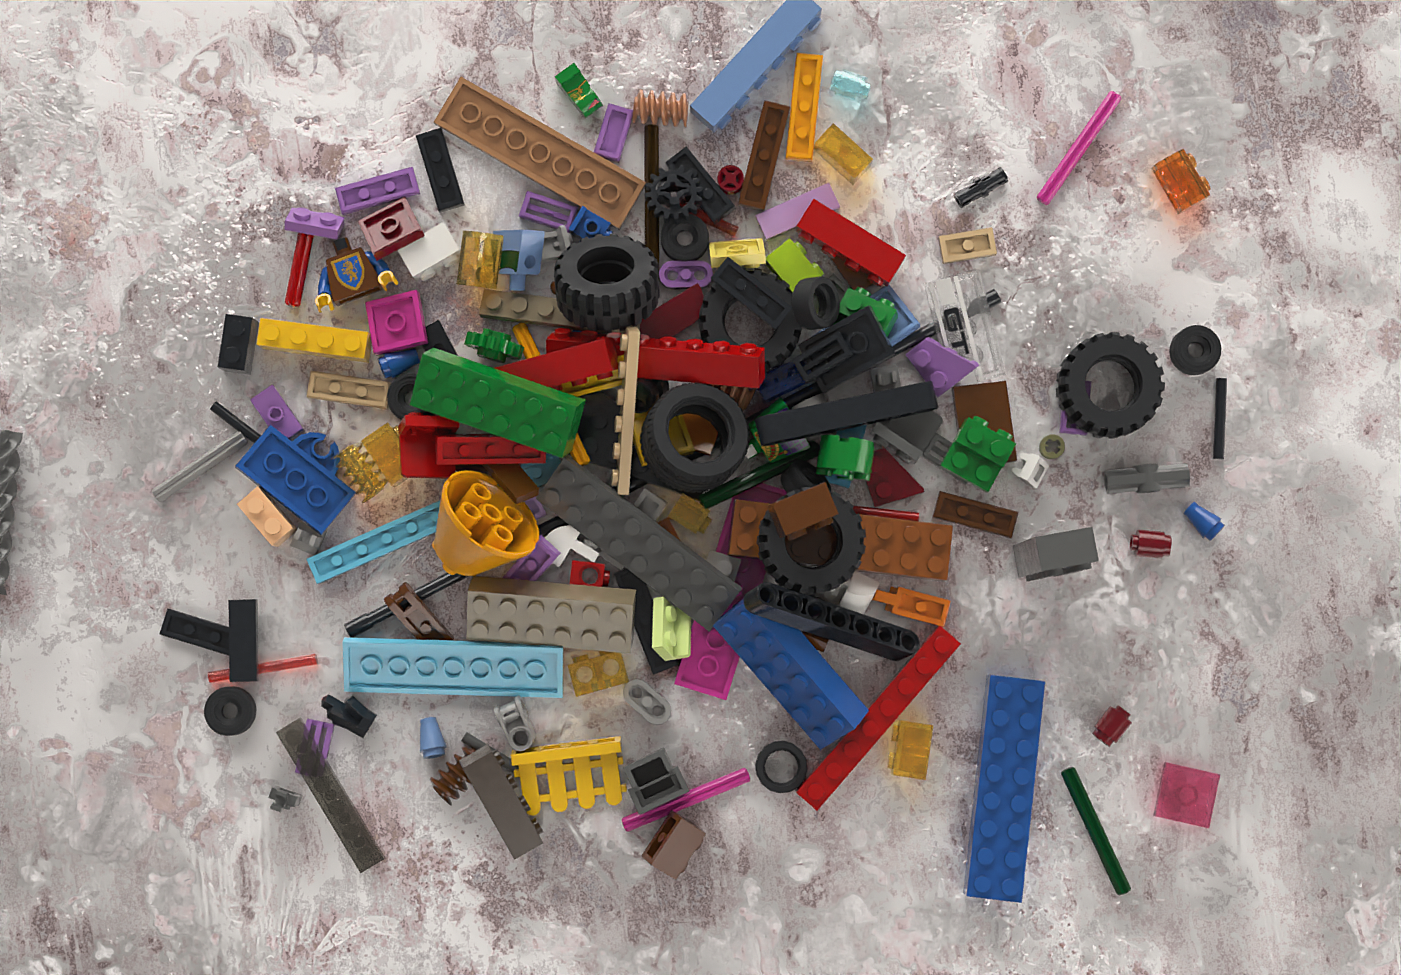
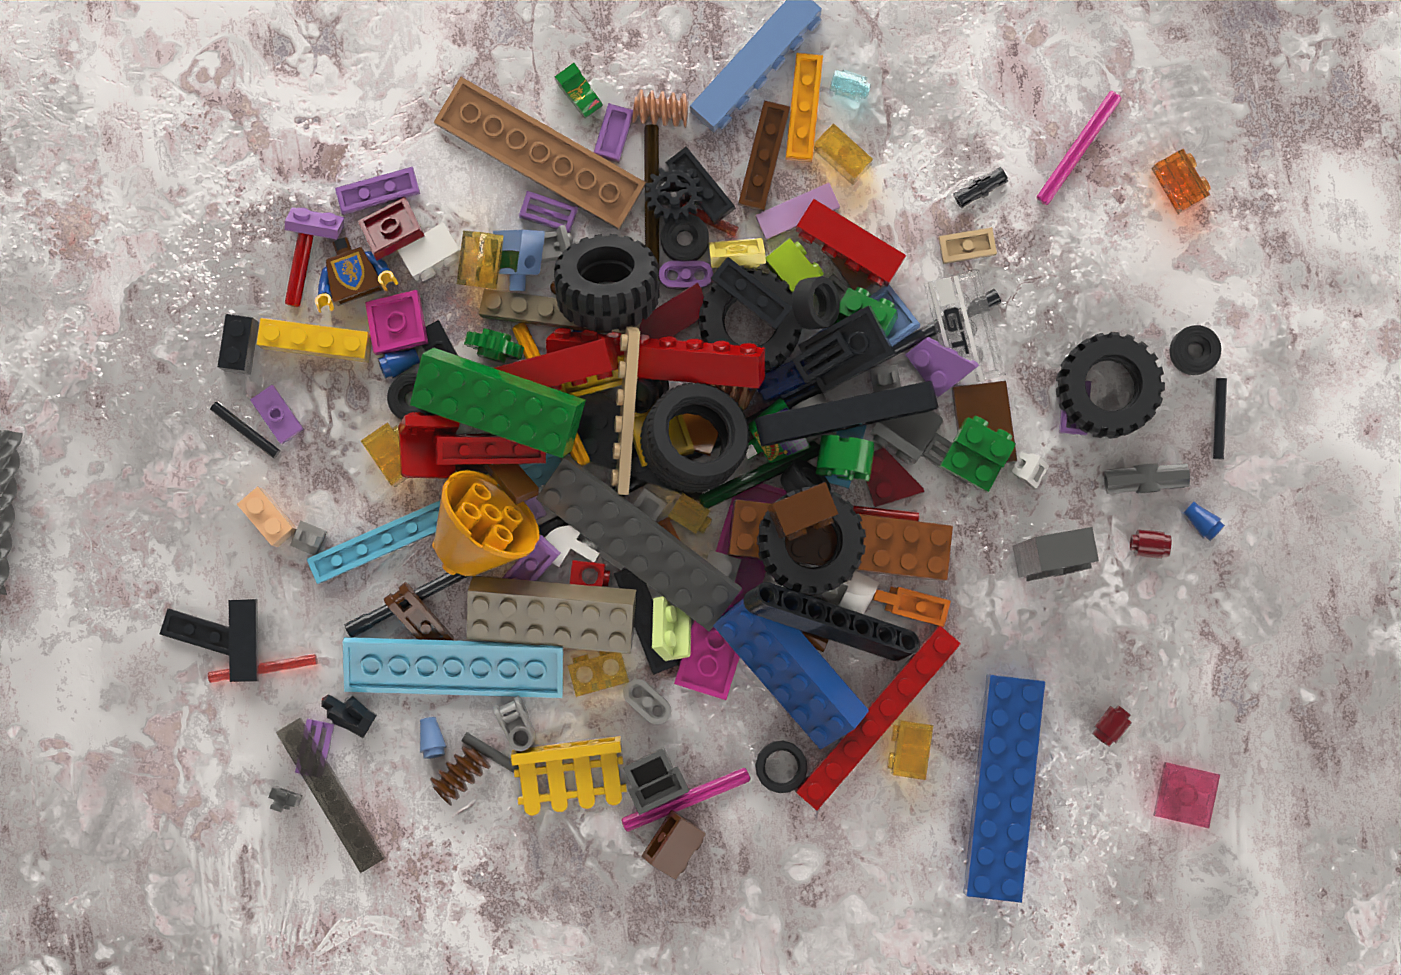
light grey axle [152,431,248,502] -> none
black tyre [204,686,256,736] -> none
blue plate [235,424,356,535] -> none
tan tile [307,371,392,410] -> none
clear yellow piece [331,442,388,503] -> none
black tile [416,128,465,213] -> none
dark brown brick [459,744,544,860] -> none
blue brick [569,206,613,240] -> none
dark red wheel [717,165,744,196] -> none
reddish brown tile [932,491,1019,539] -> none
olive bush [1039,434,1065,459] -> none
dark green axle [1061,767,1131,896] -> none

